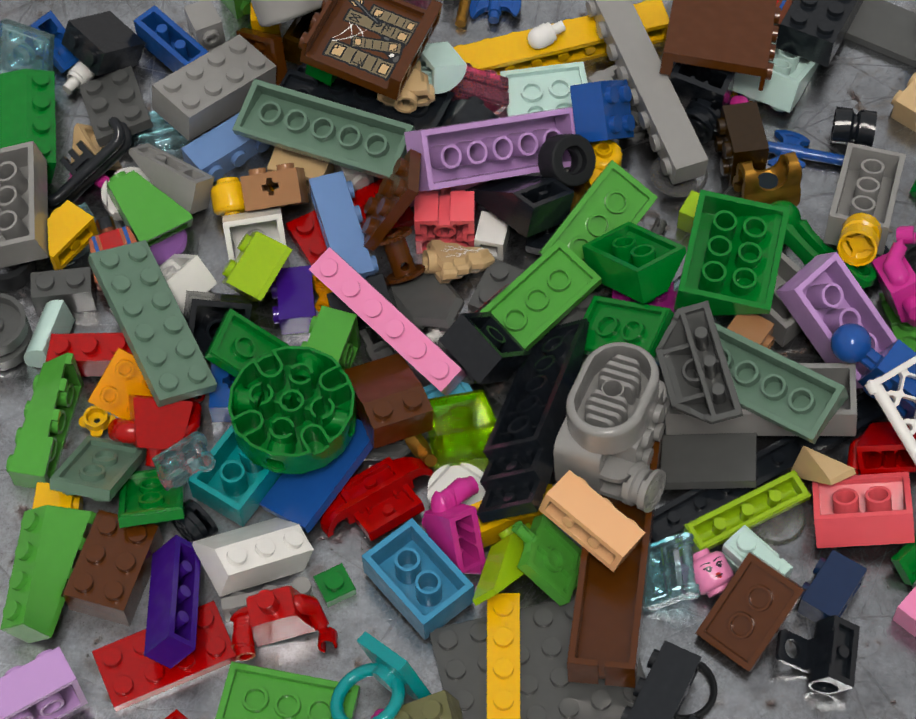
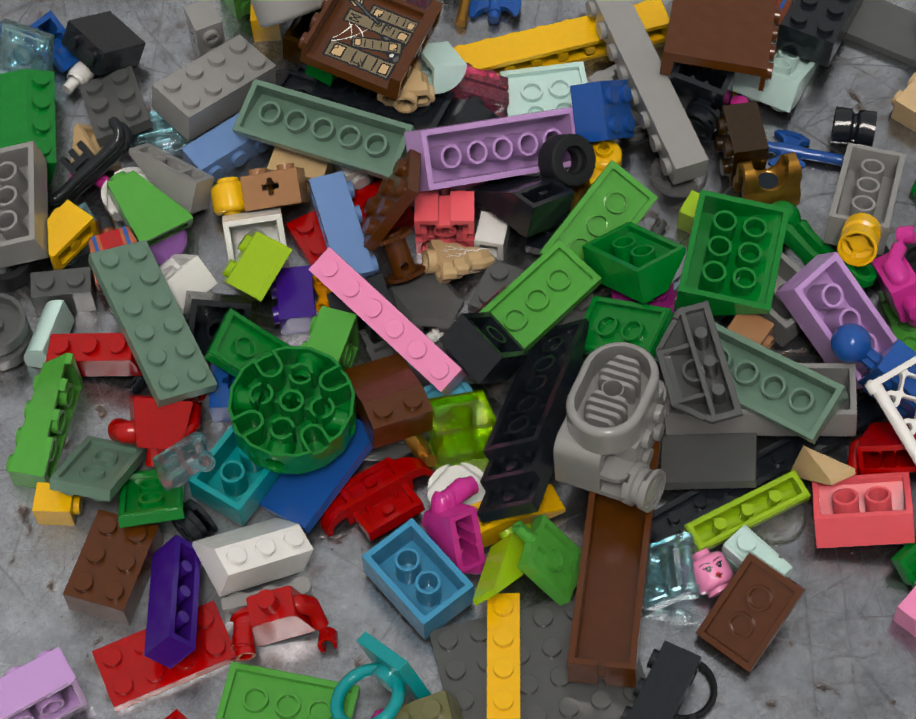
bright green wedge [0,505,96,643] -> none
yellow plate [78,405,116,438] -> none
light orange hinge [88,347,152,420] -> none
blue brick [133,5,209,72] -> none
reddish brown wing [236,27,287,86] -> none
green plate [313,563,357,608] -> none
white cylinder [527,20,566,49] -> none
light nougat brick [539,470,646,572] -> none
black piece [775,615,860,694] -> none
dark blue brick [797,550,867,623] -> none

